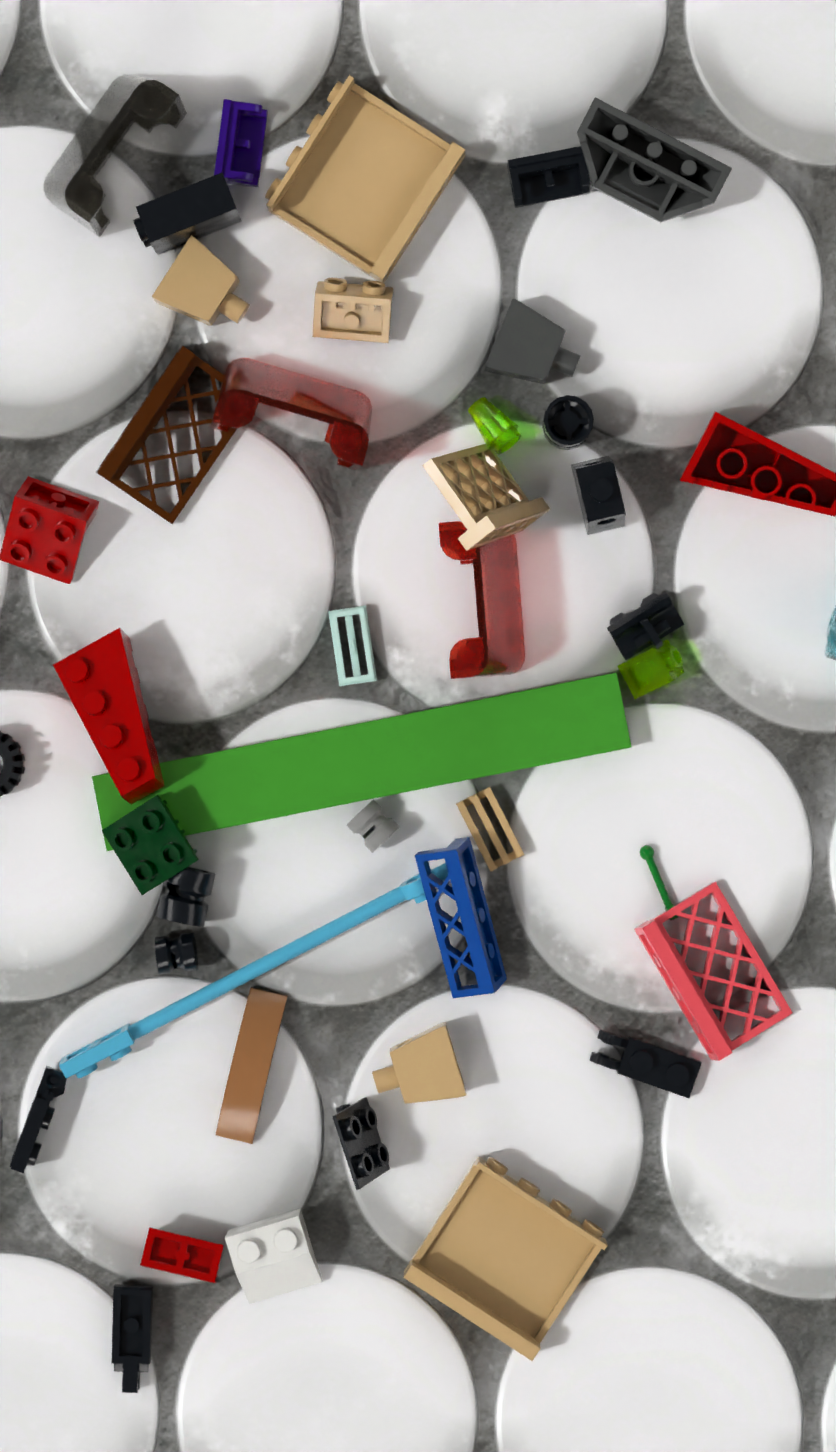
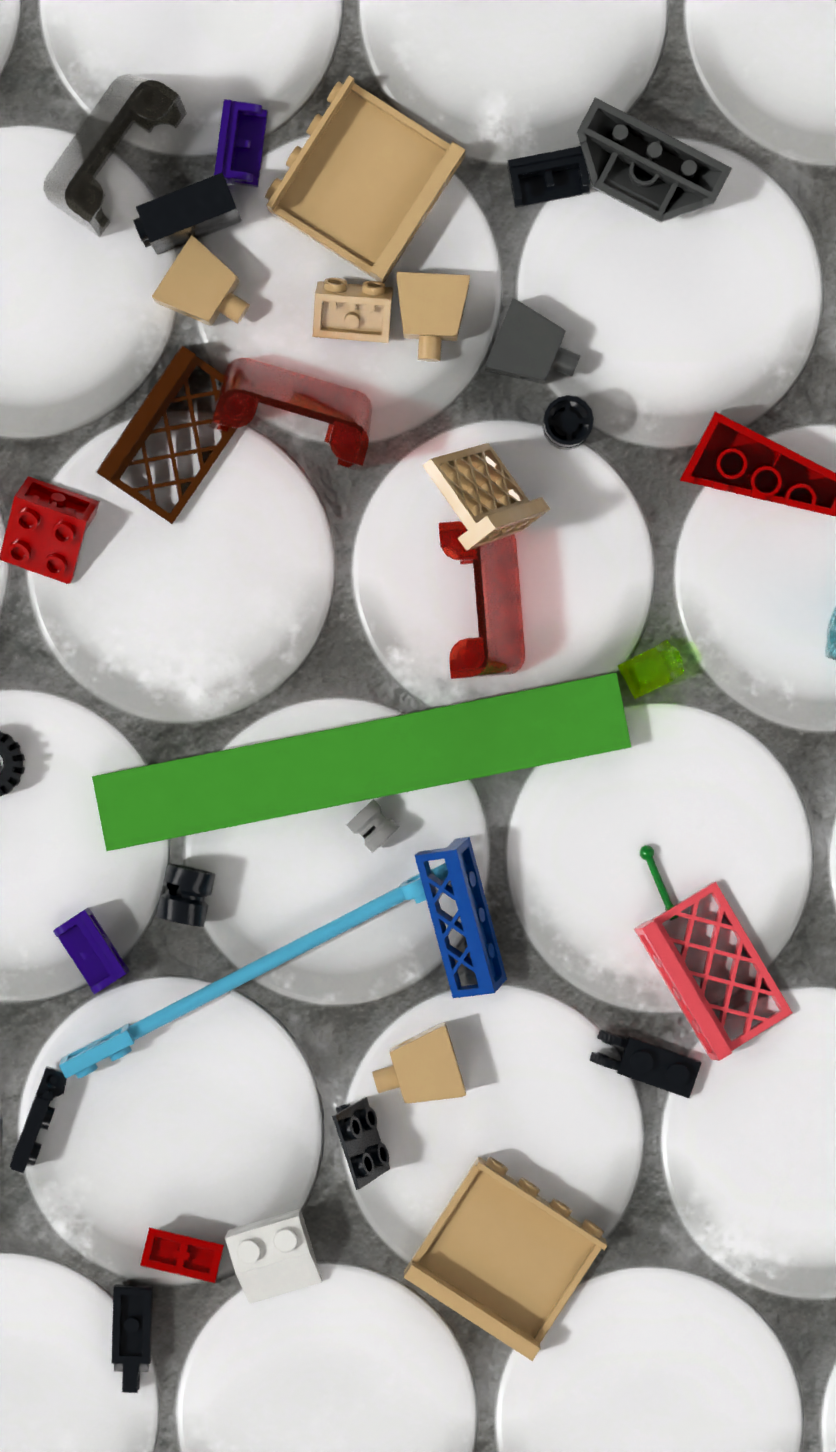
red wedge [53,628,165,805] -> none
dark green hinge [102,795,199,895] -> none
black wheel [155,933,198,975] -> none
medium nougat slope [216,987,288,1144] -> none
light aqua tile [328,606,377,686] -> none
tan tile [456,787,524,872] -> none
clear neon green cone [468,397,521,455] -> none
black torso [571,456,626,535] -> none
black hips [607,592,685,660] -> none
none -> dark purple hinge [53,907,130,994]
none -> tan torso [397,272,470,362]

